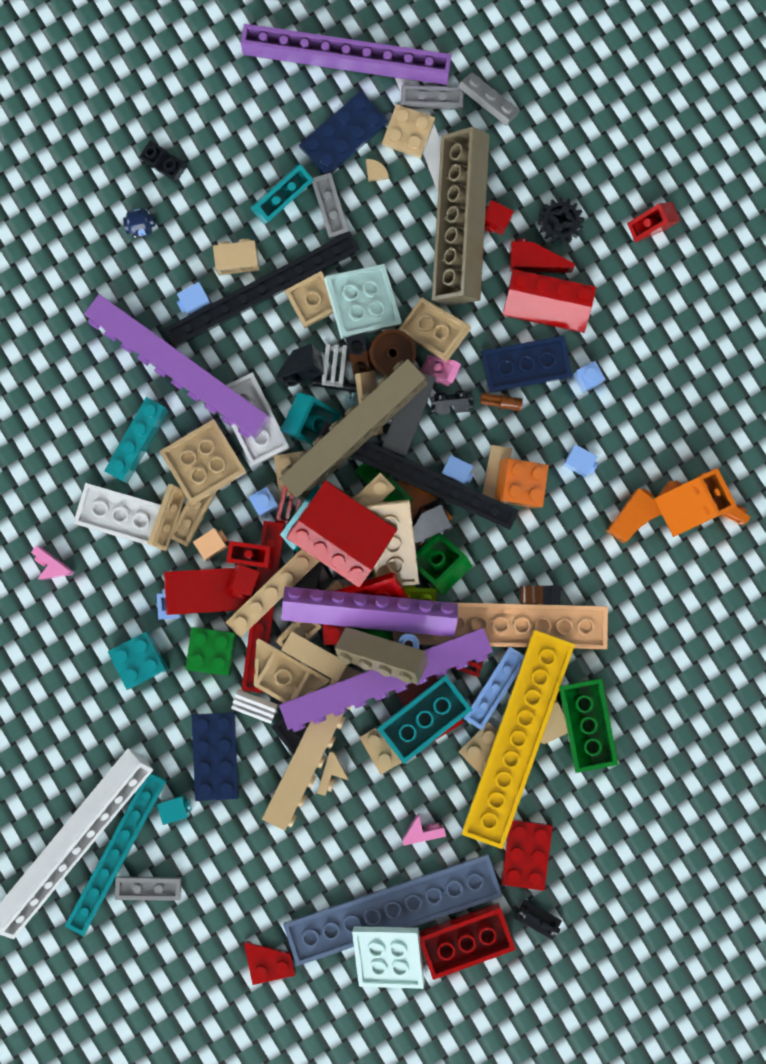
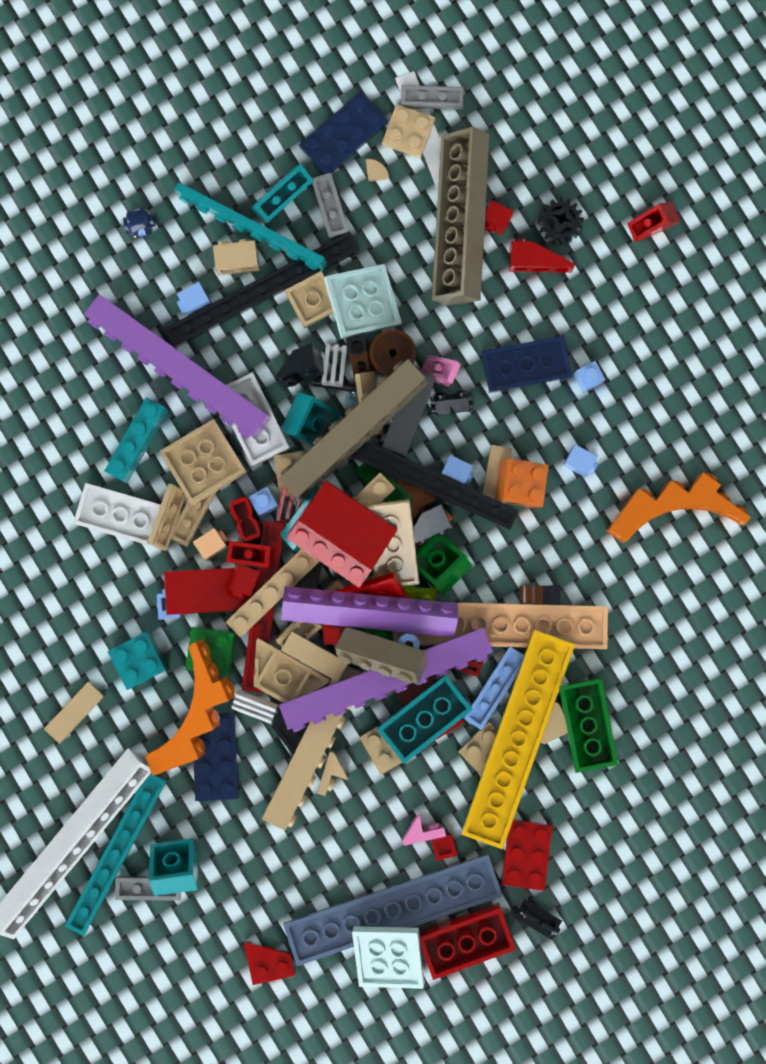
bright pink slope [31,546,75,580] -> none
black slope [138,141,187,183] -> none
teal brick [157,794,192,825] -> none
medium lavender brick [241,24,452,85] -> none
tan tile [398,297,472,362] -> none
light grey plate [458,72,520,126] -> none
dark orange axle [480,393,523,412] -> none
slope [502,269,596,333] -> none
orange slope [654,468,737,537] -> none
none -> tan tile [44,681,105,744]
none -> orange arch [145,639,235,776]
none -> teal brick [149,838,198,896]
none -> teal plate [174,182,327,271]
none -> red brick [230,497,262,543]
none -> red plate [431,833,457,861]

